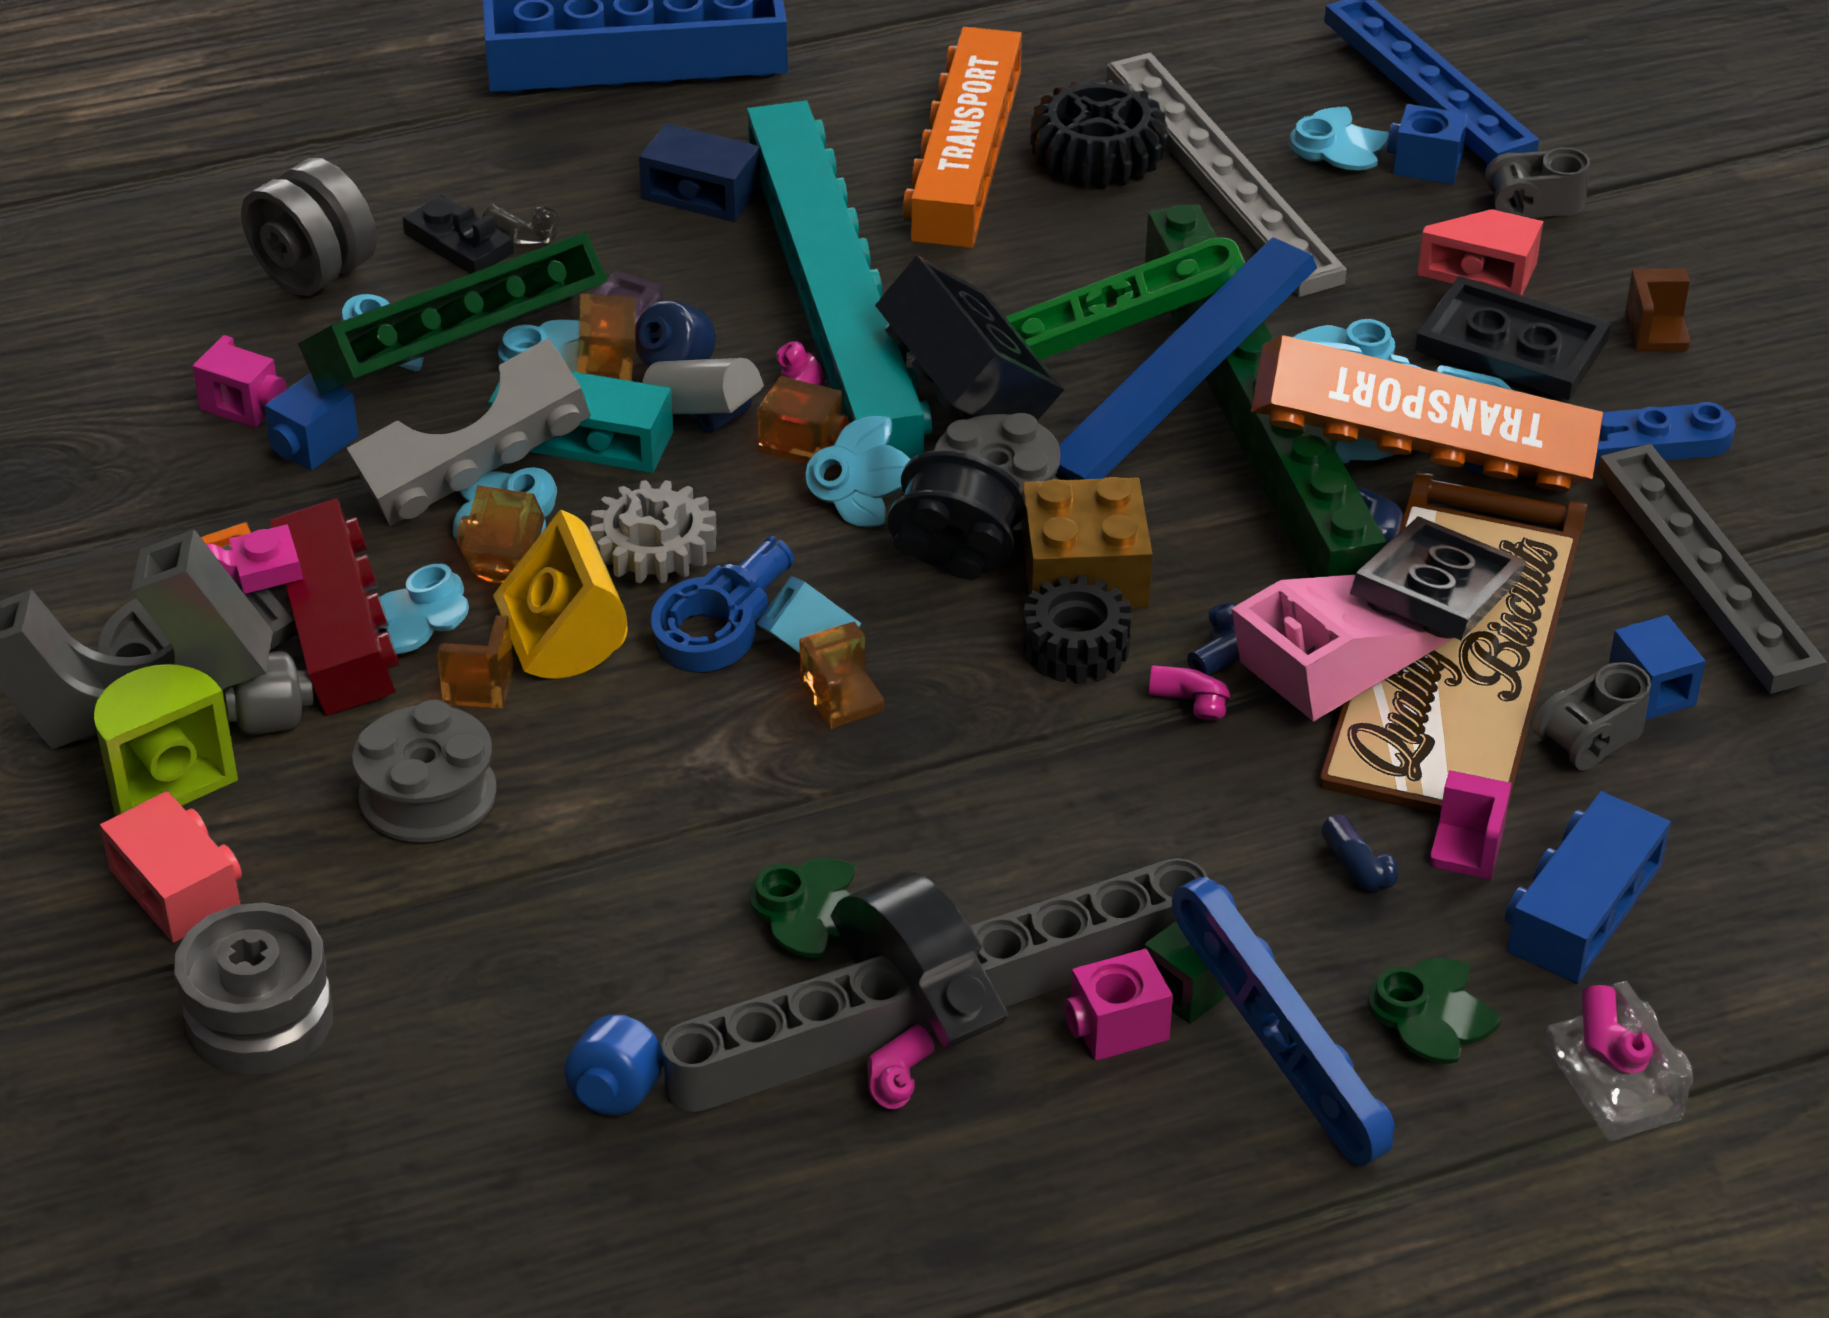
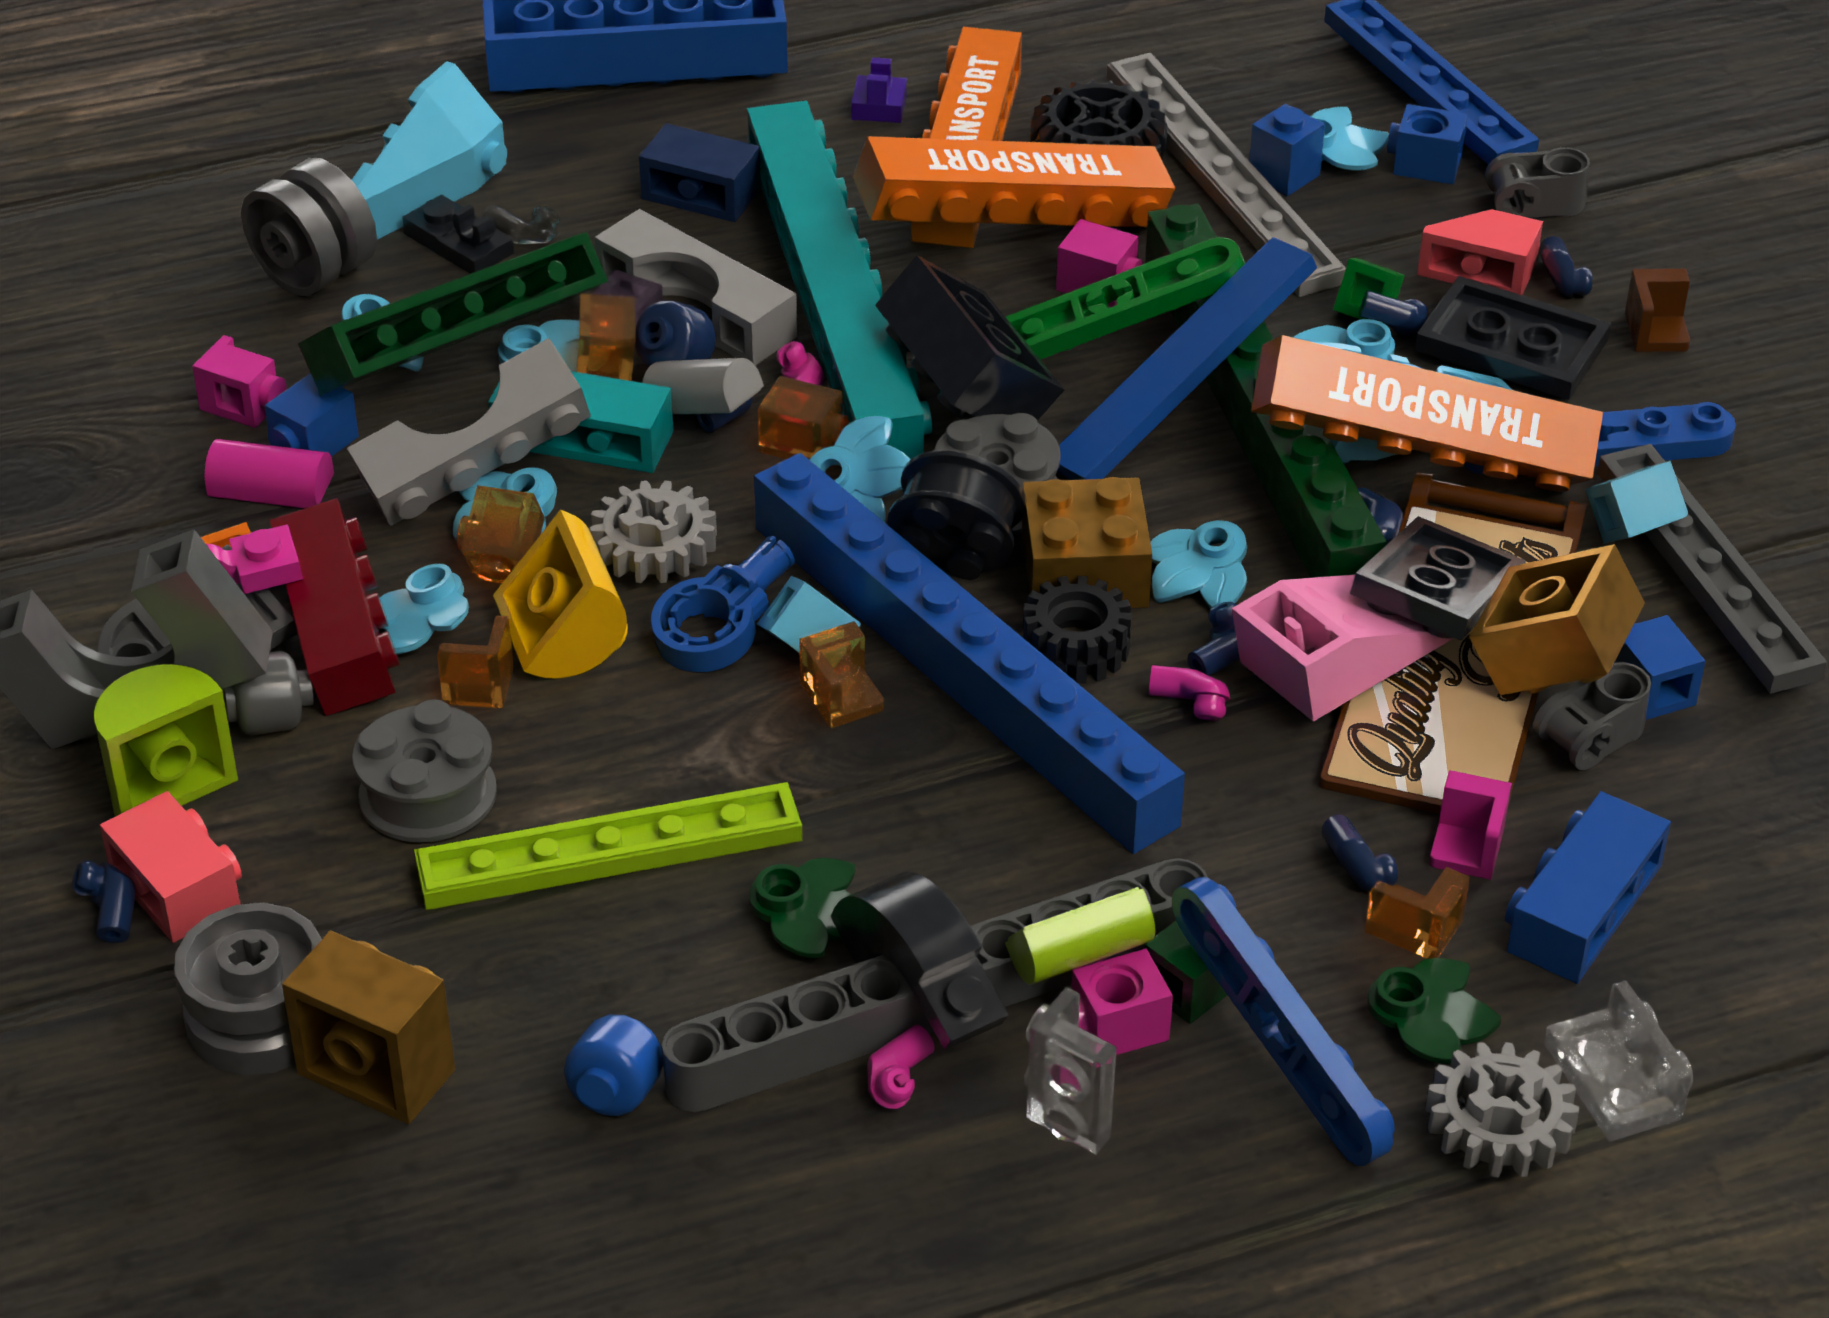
dark pink arm [1581,985,1653,1074] -> none
none -> dark blue arm [72,860,136,943]
none -> dark pink brick [205,439,334,508]
none -> pearl gold brick [282,930,455,1125]
none -> medium azure wedge [352,61,507,240]
none -> lime tile [414,782,803,910]
none -> light grey arch [594,209,797,365]
none -> blue brick [754,453,1185,855]
none -> dark purple tile [852,58,907,123]
none -> orange brick [853,136,1175,227]
none -> lime brick [1005,887,1155,985]
none -> clear bracket [1024,987,1117,1154]
none -> dark pink brick [1056,219,1143,307]
none -> medium azure plate [1150,520,1247,609]
none -> blue brick [1249,103,1325,196]
none -> green tile [1333,258,1405,320]
none -> dark blue arm [1359,290,1428,338]
none -> clear orange panel [1365,867,1470,959]
none -> light grey gear [1426,1042,1579,1177]
none -> pearl gold brick [1469,544,1645,695]
none -> dark blue arm [1539,236,1592,299]
none -> medium azure panel [1585,461,1688,543]

